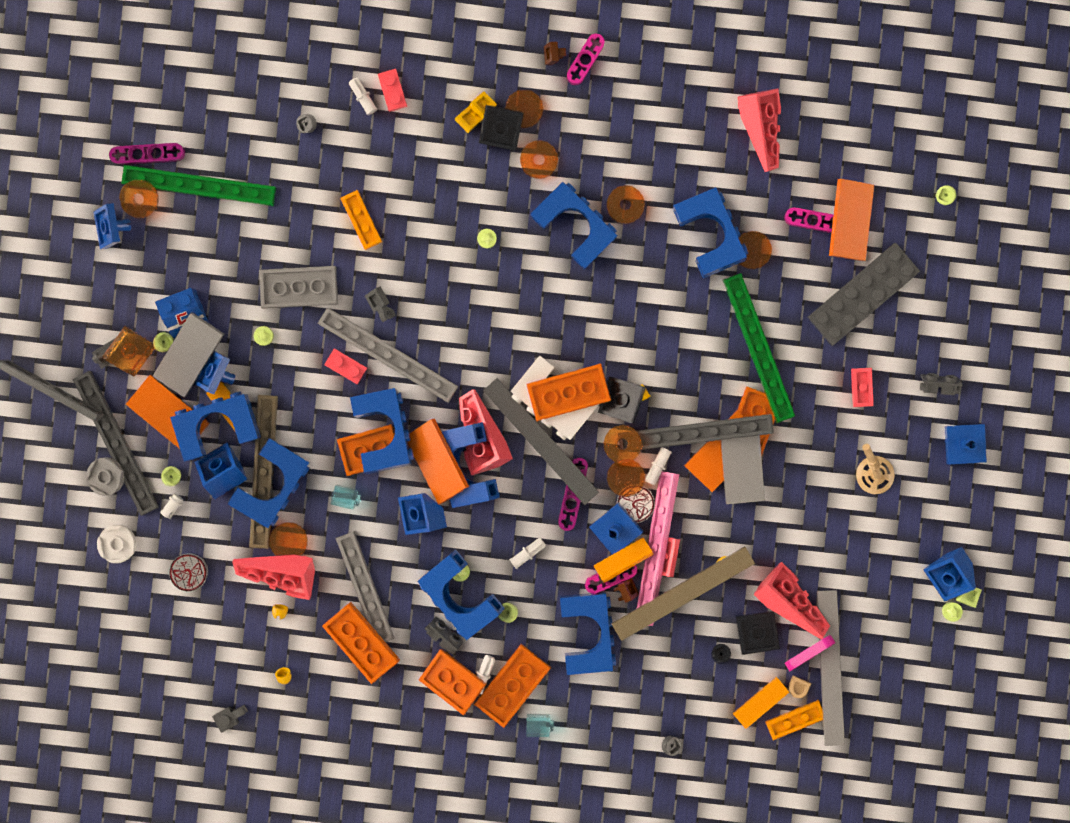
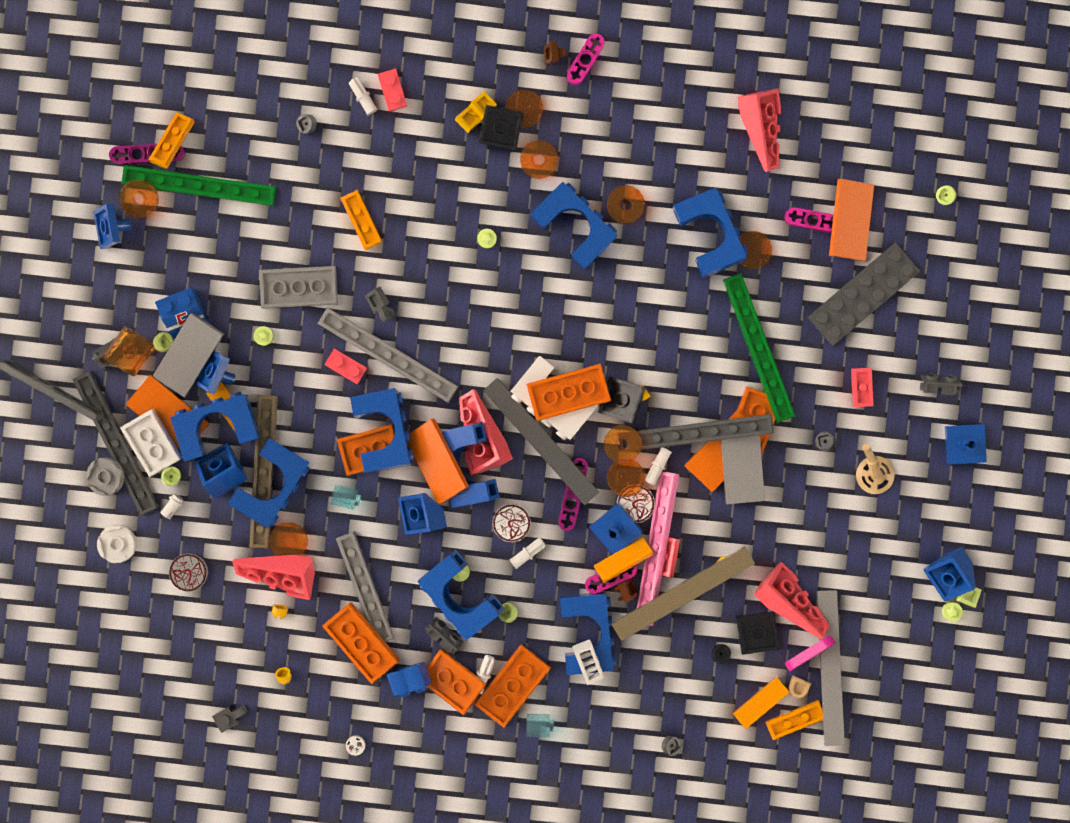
none -> white tile [120,408,183,477]
none -> light orange tile [149,112,195,169]
none -> white tile [346,735,366,756]
none -> blue brick [387,662,432,697]
none -> tile [493,504,531,542]
none -> white slope [572,640,605,685]
none -> tile [815,432,836,452]

